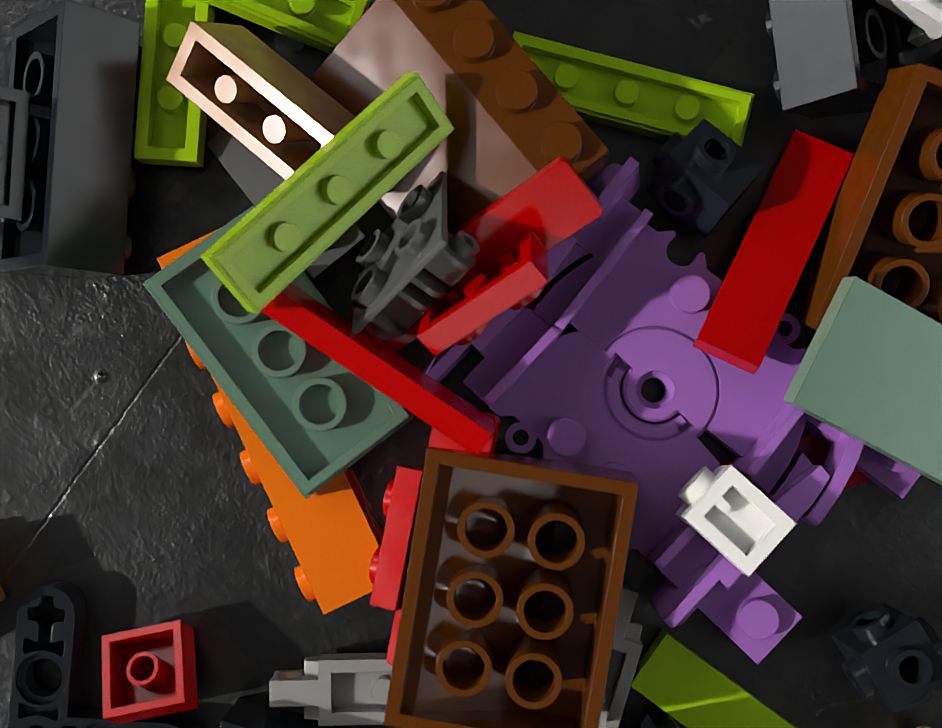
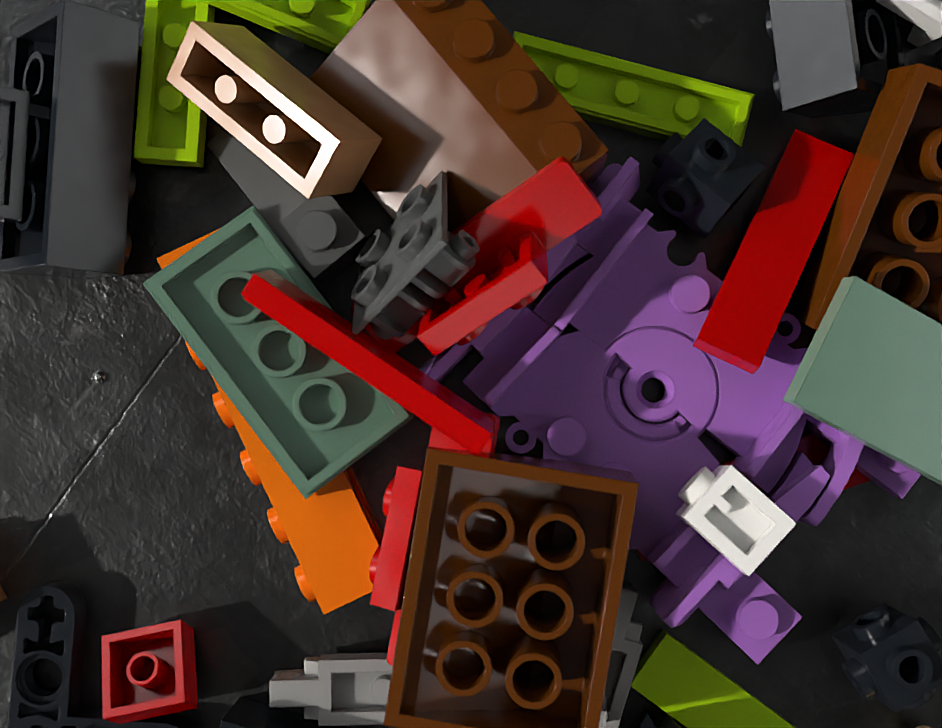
lime tile [200,71,454,314] -> none

